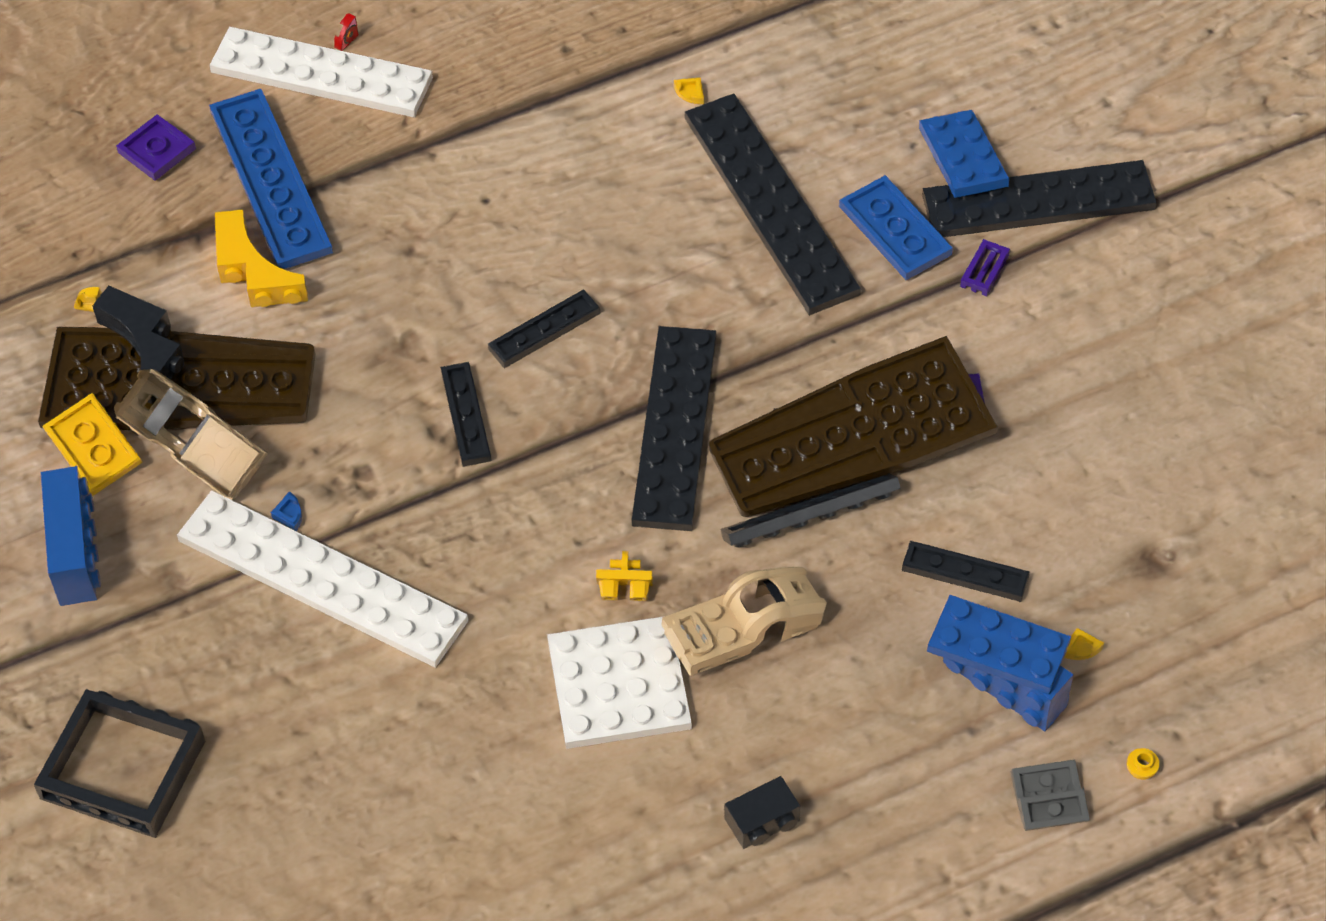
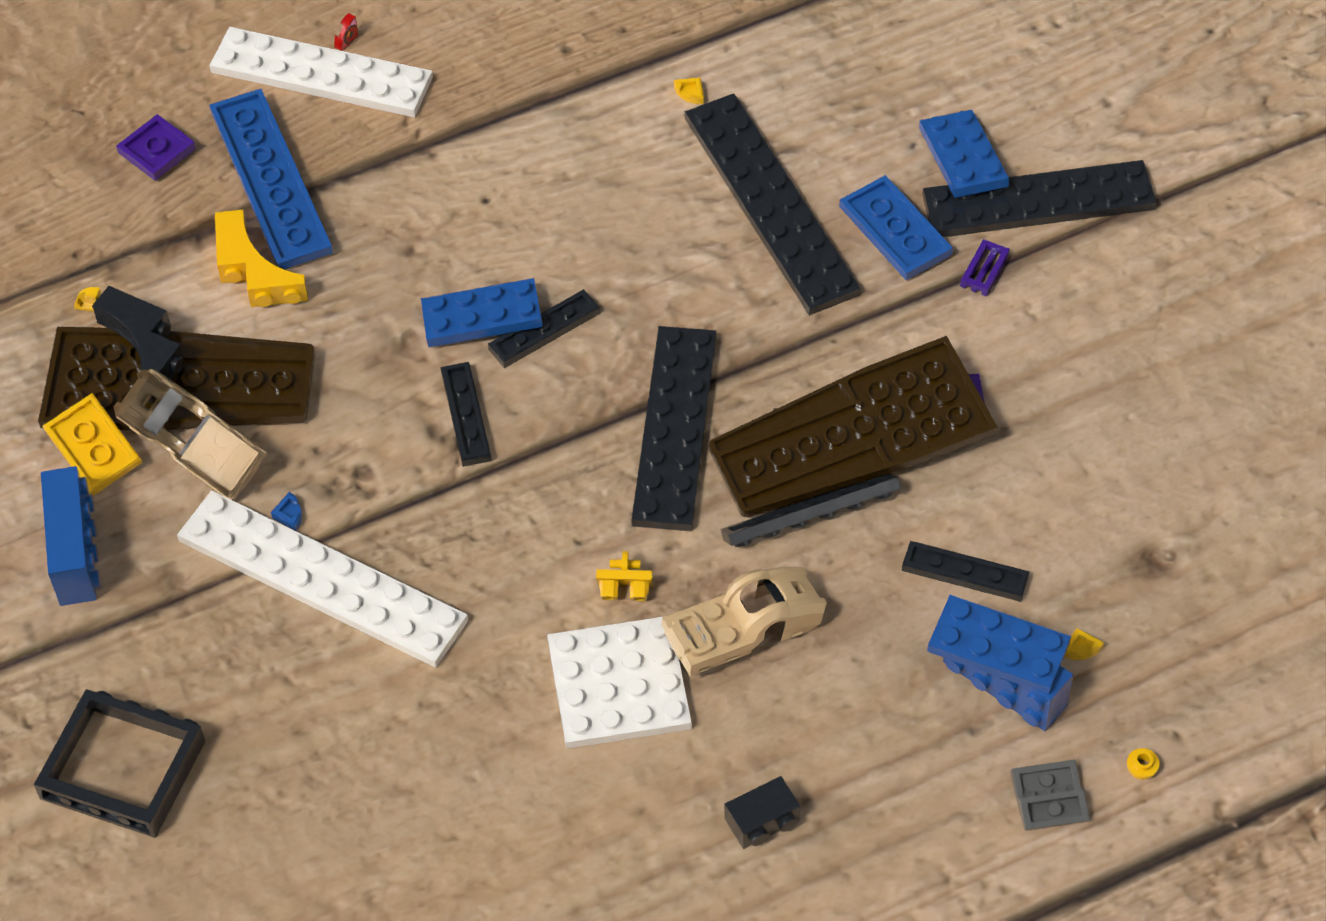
none -> blue plate [421,278,543,348]

